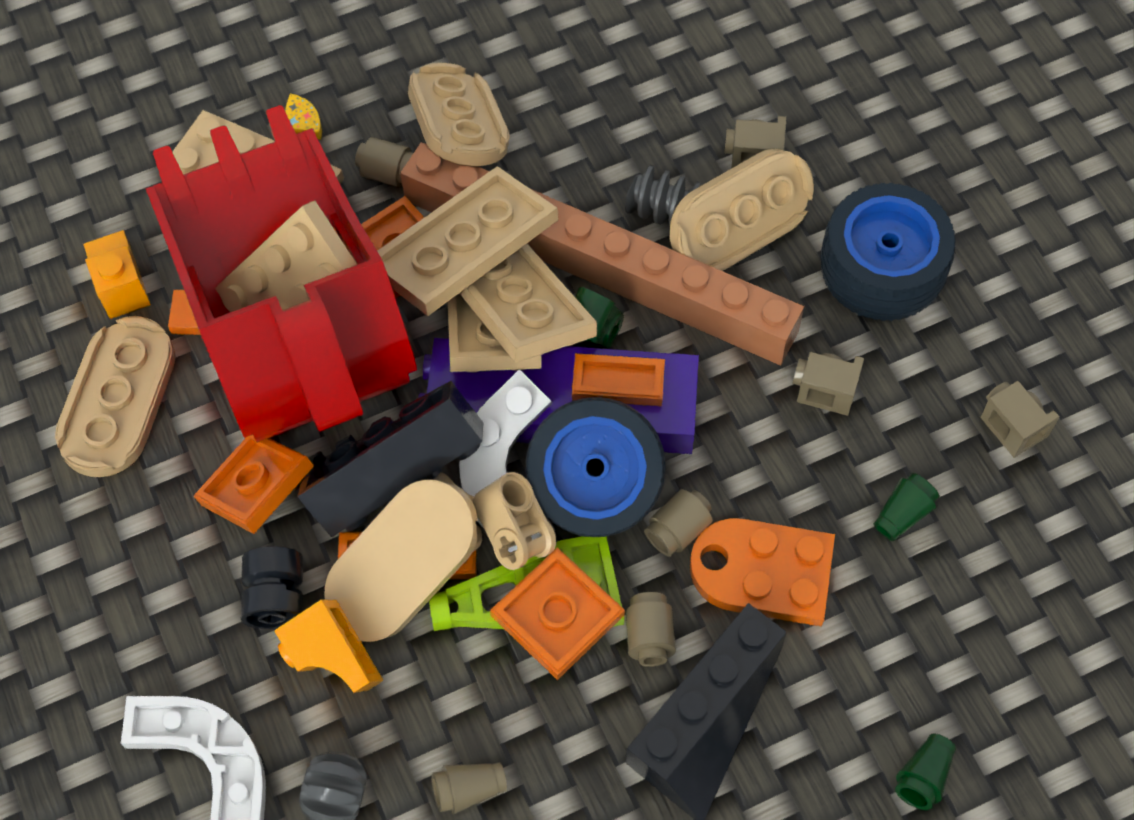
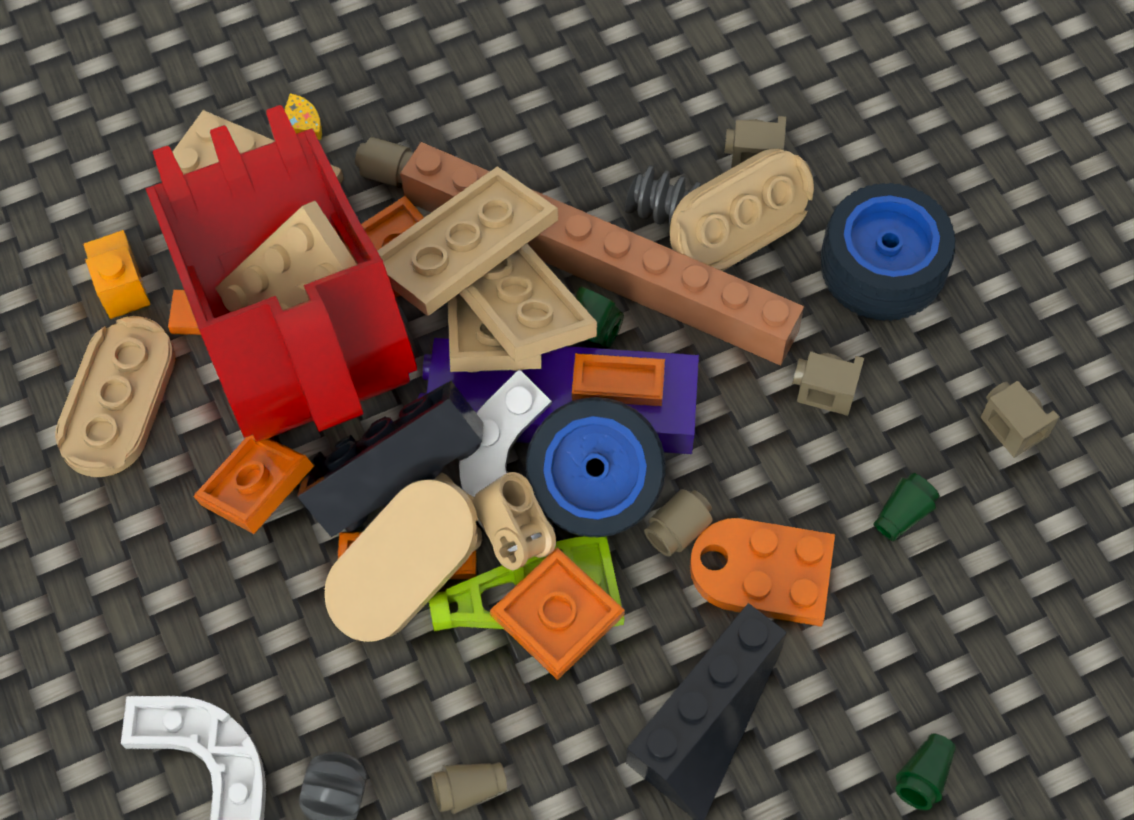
black wheel [241,546,303,629] -> none
light orange arch [274,600,384,693] -> none
tan tile [408,63,510,166] -> none
dark tan brick [626,592,676,667] -> none

